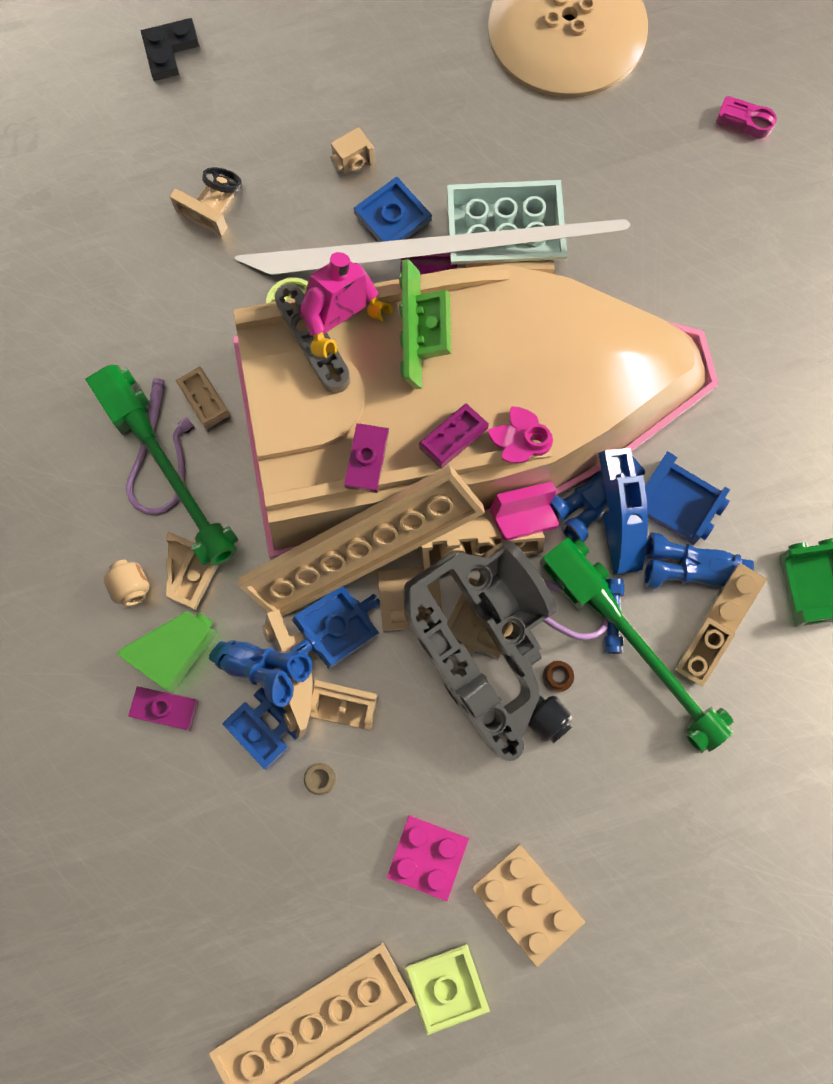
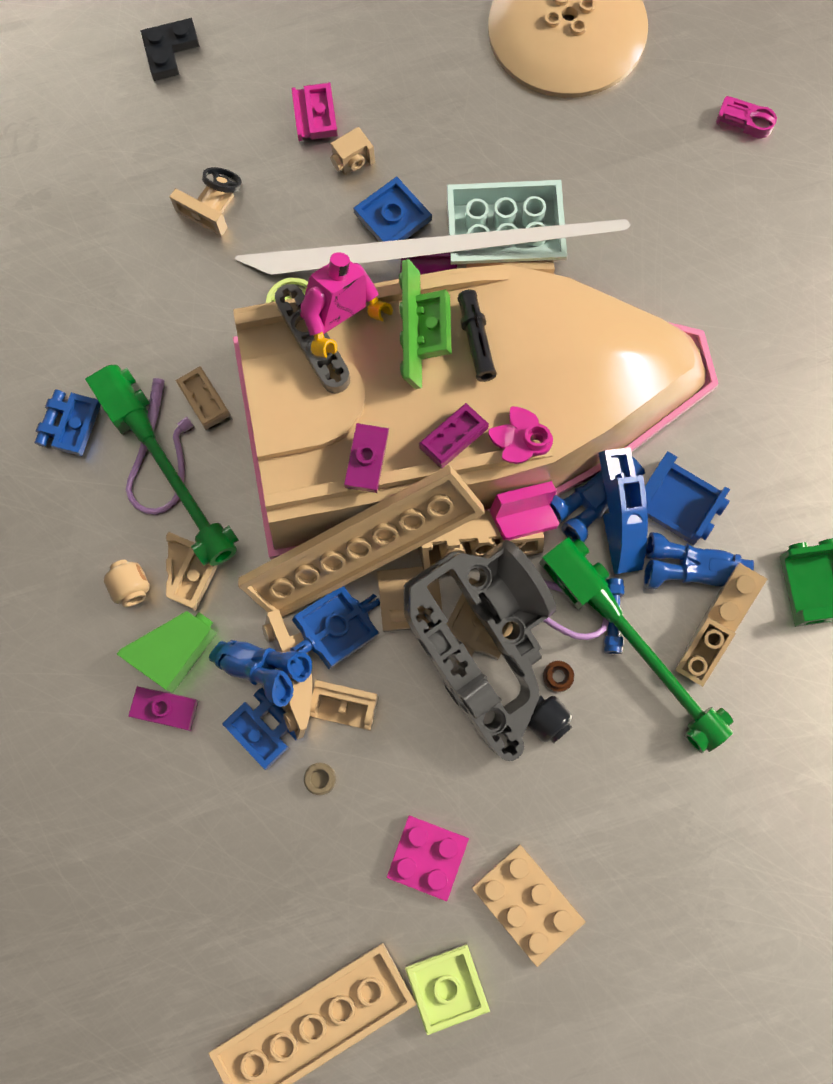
none -> blue plate [34,389,101,456]
none -> dark pink plate [291,82,338,141]
none -> black pin [457,289,497,382]

